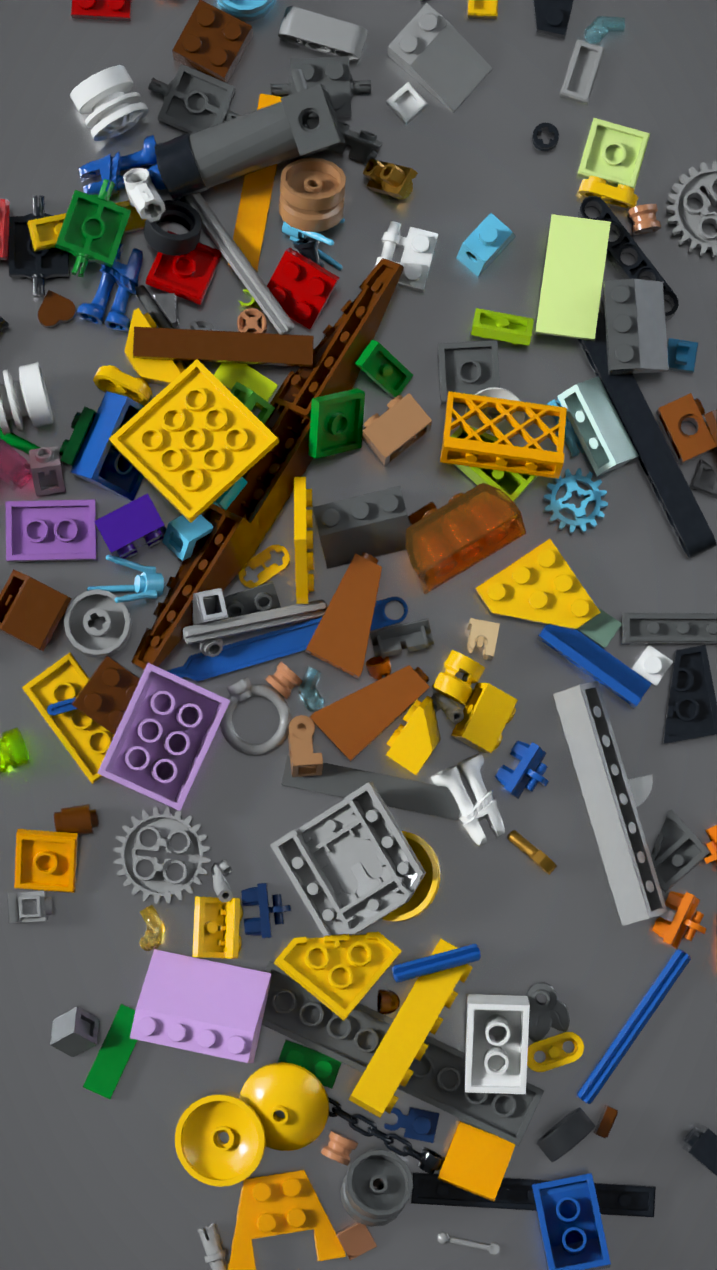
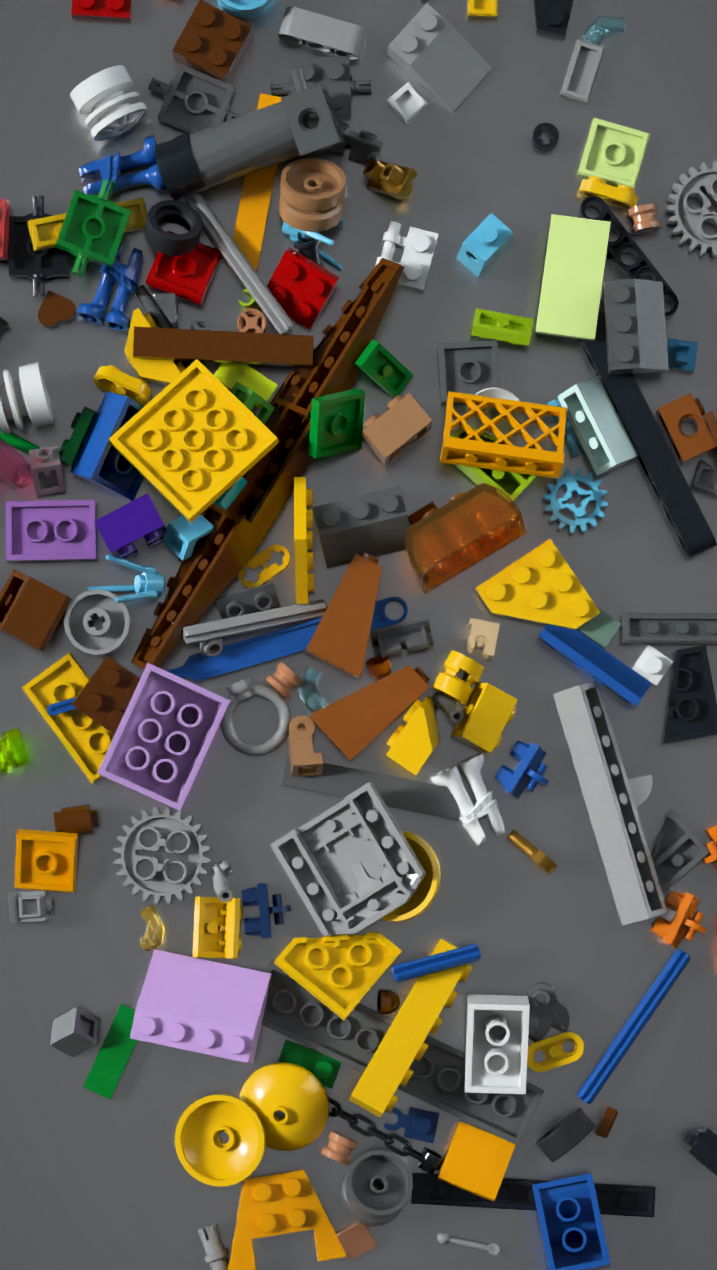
white piece [123,168,166,223] -> none
flat silver slope [192,588,228,625] -> none

